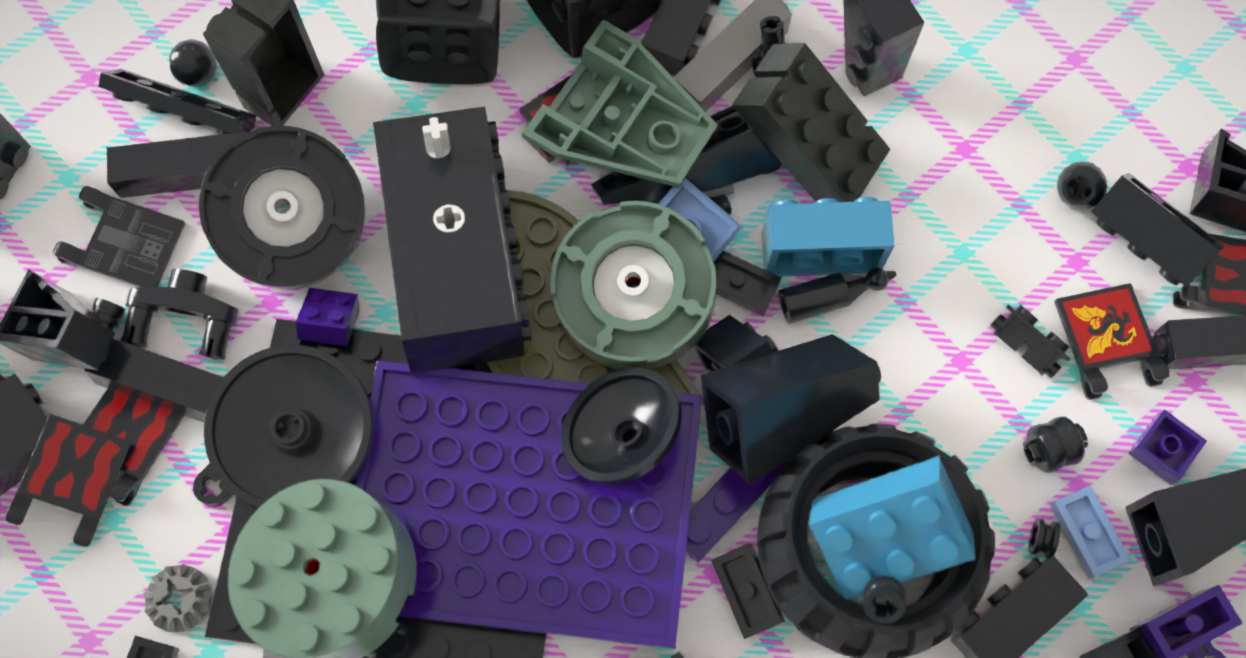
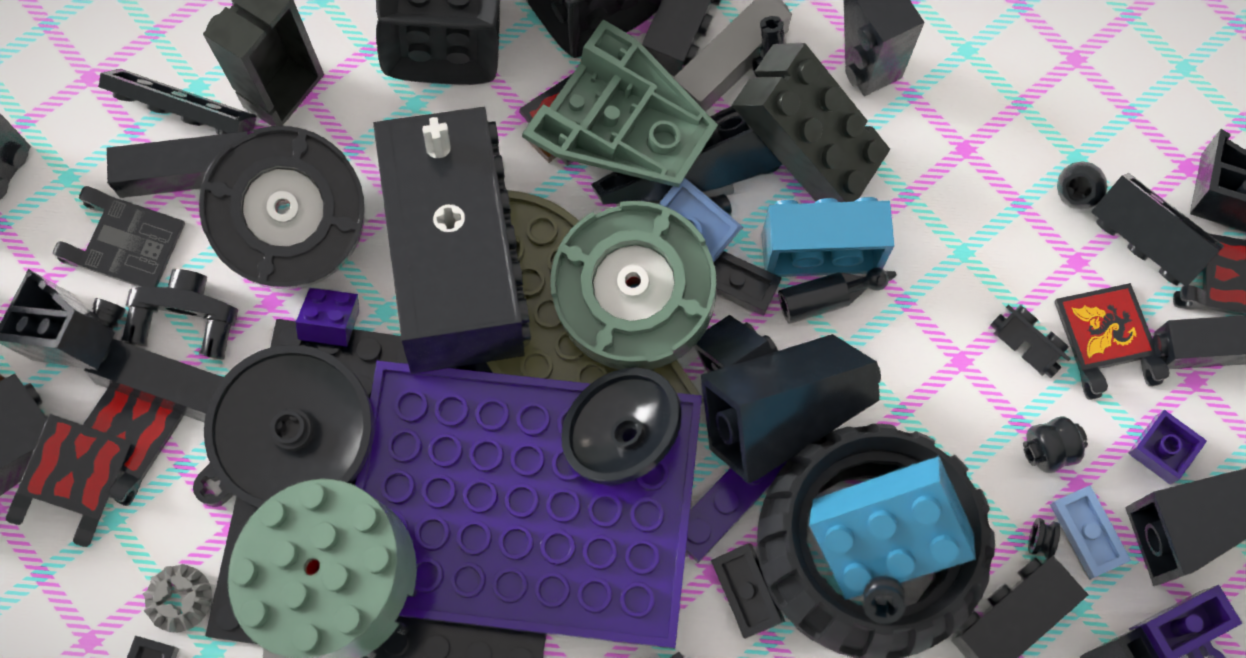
black piece [169,39,218,87] -> none

